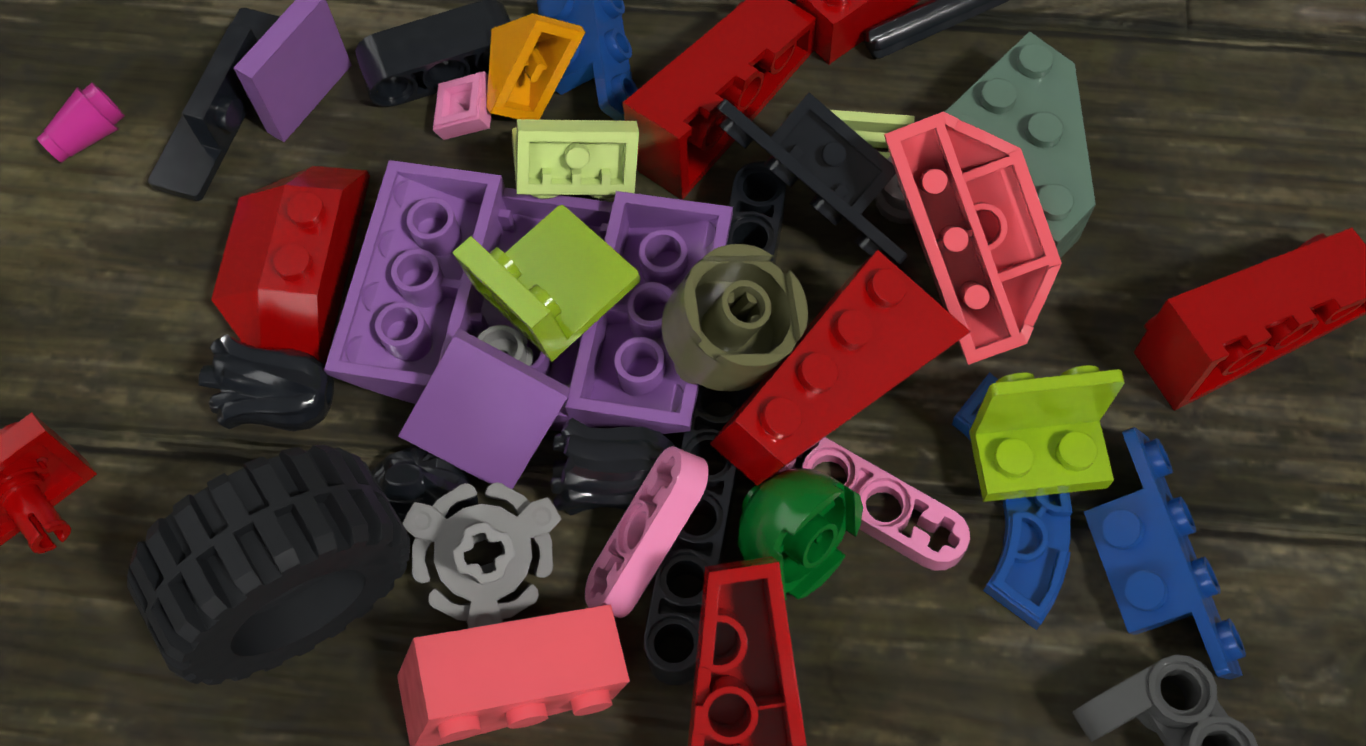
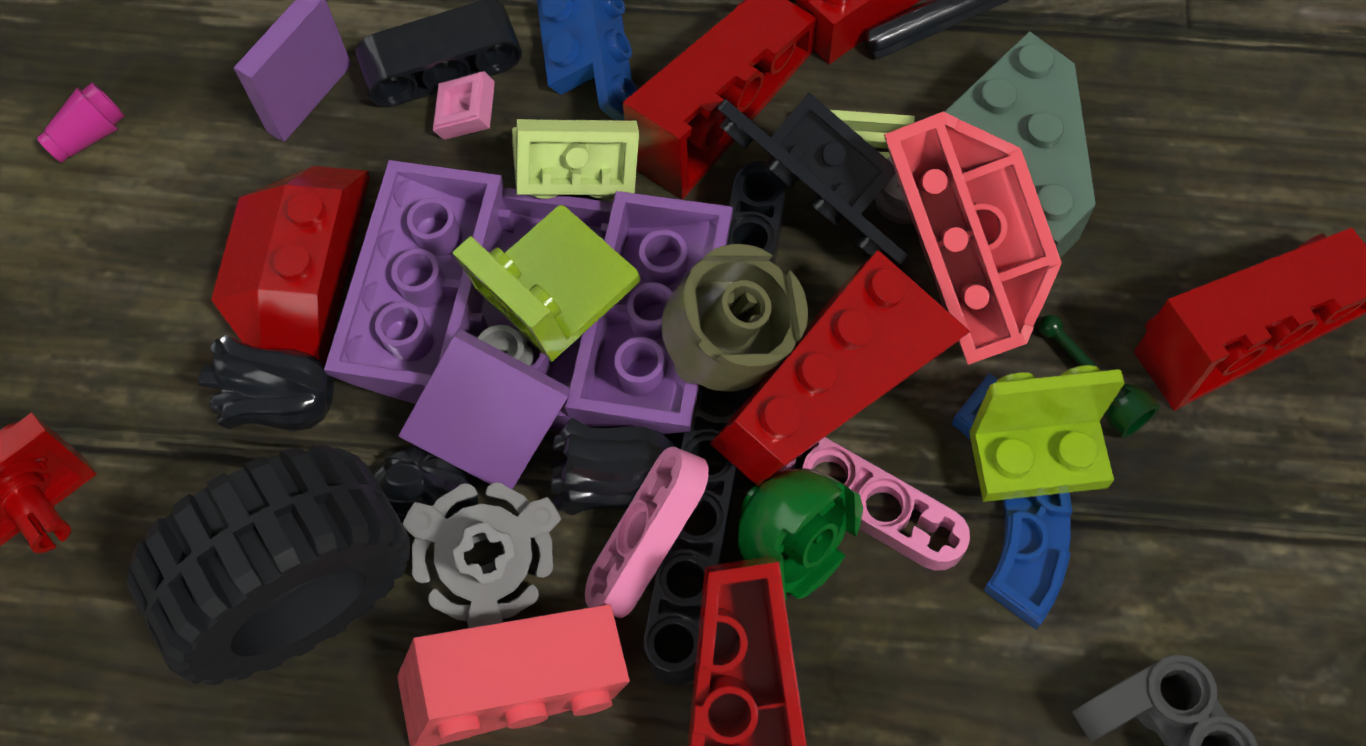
black bracket [148,8,280,201] -> none
light orange slope [486,13,586,120] -> none
blue bracket [1084,427,1246,680] -> none
none -> dark green hinge [1038,314,1160,438]

